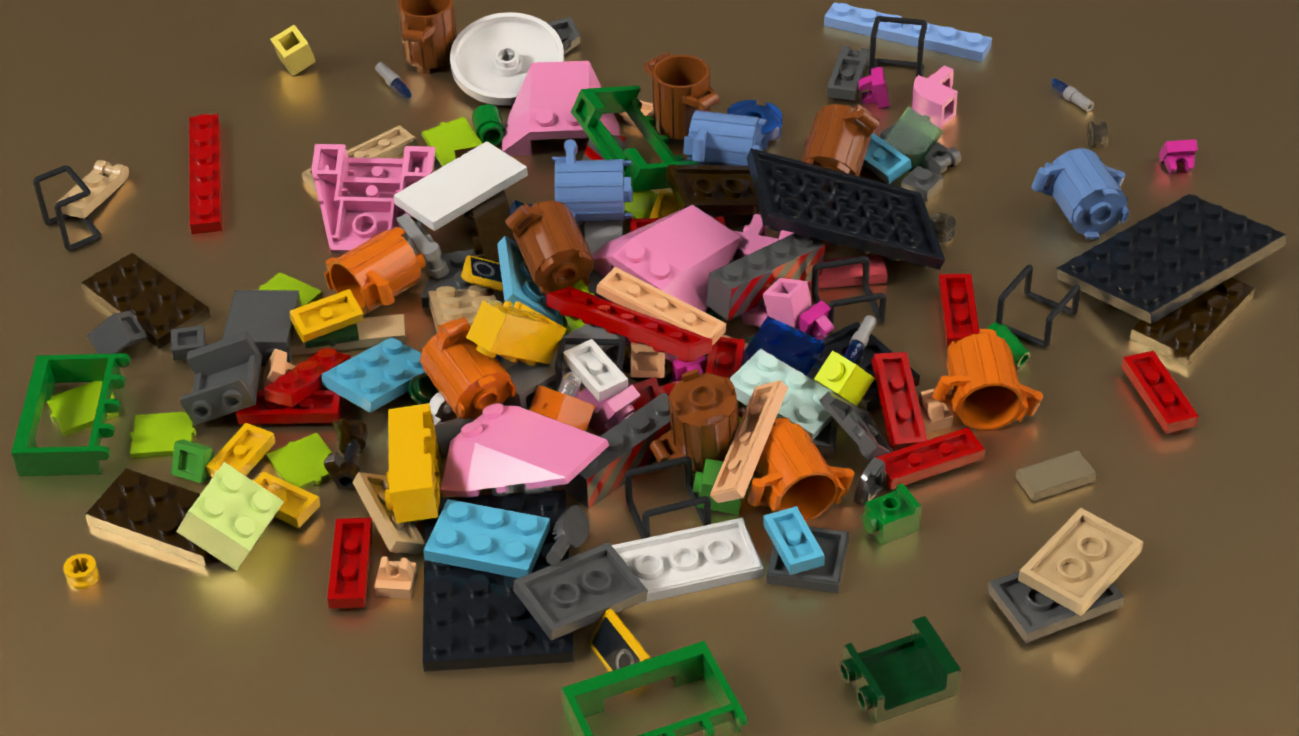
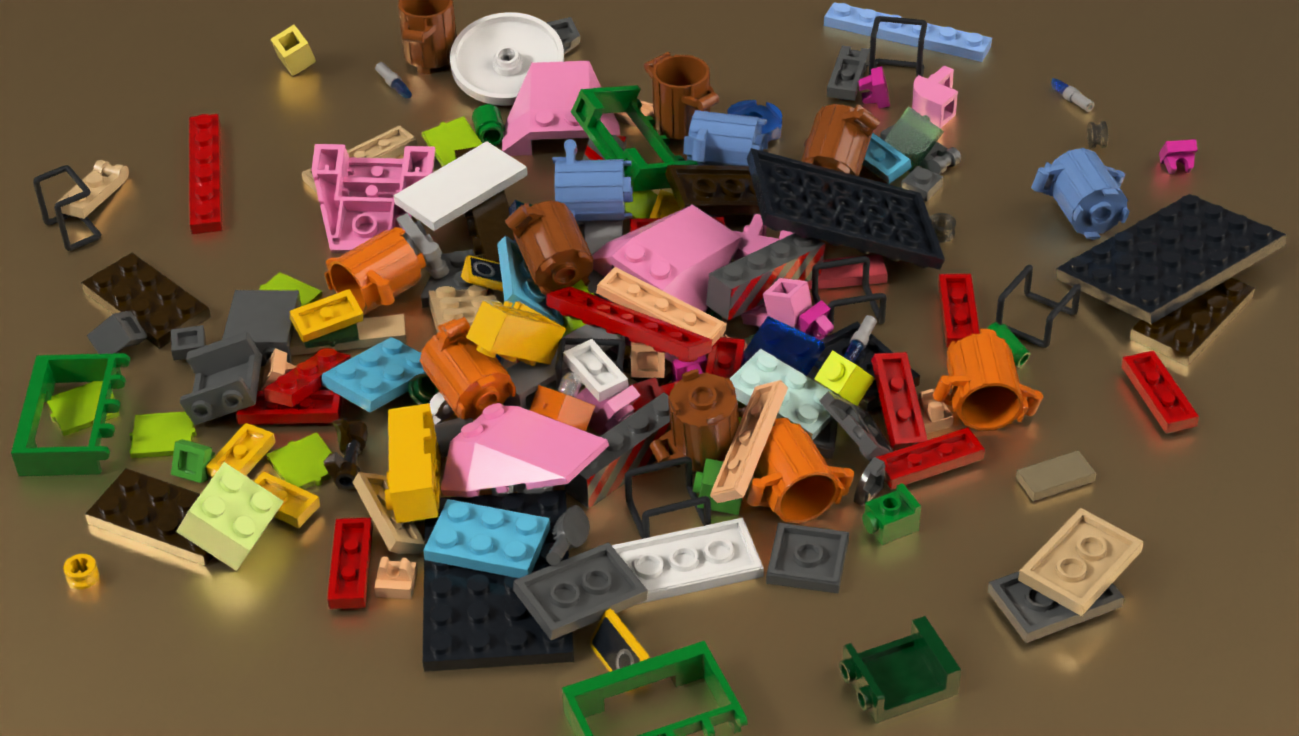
medium azure plate [763,506,825,575] -> none

